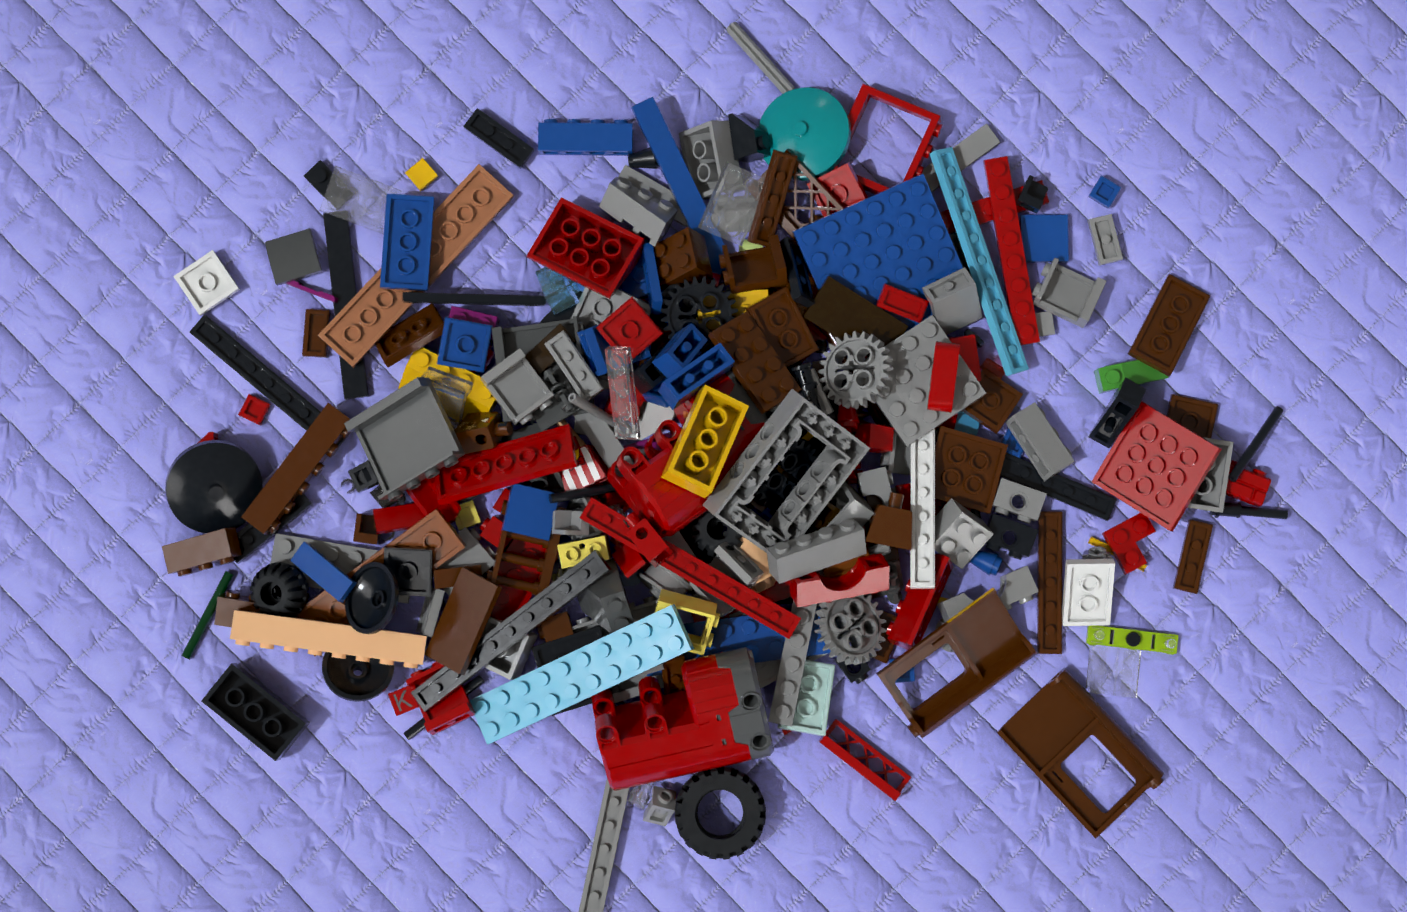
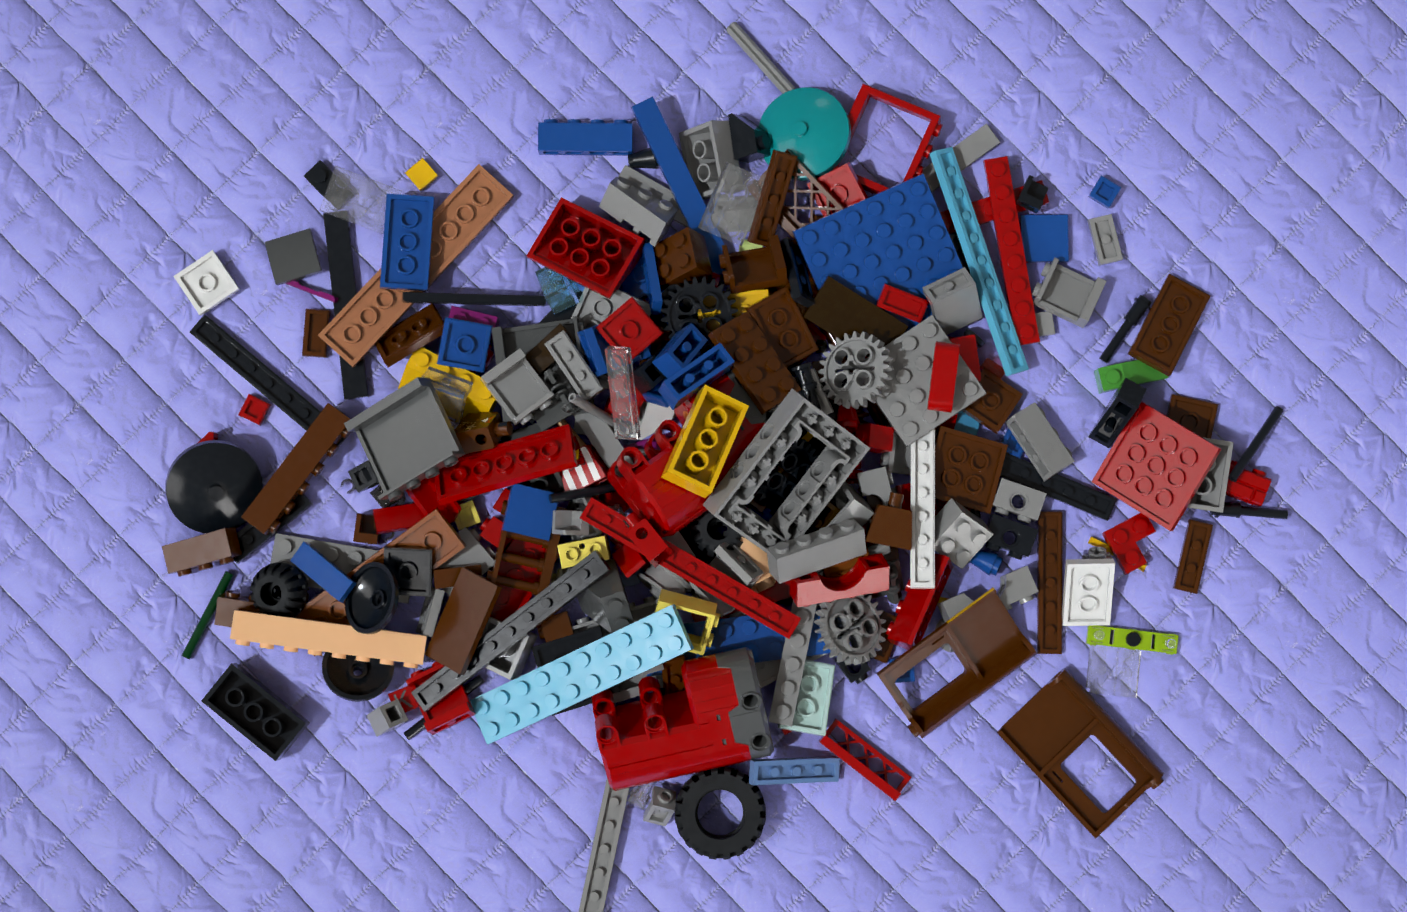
black plate [463,108,534,169] -> none
none -> light grey brick [366,699,408,737]
none -> medium blue plate [749,756,840,785]
none -> black pin [1099,295,1152,364]

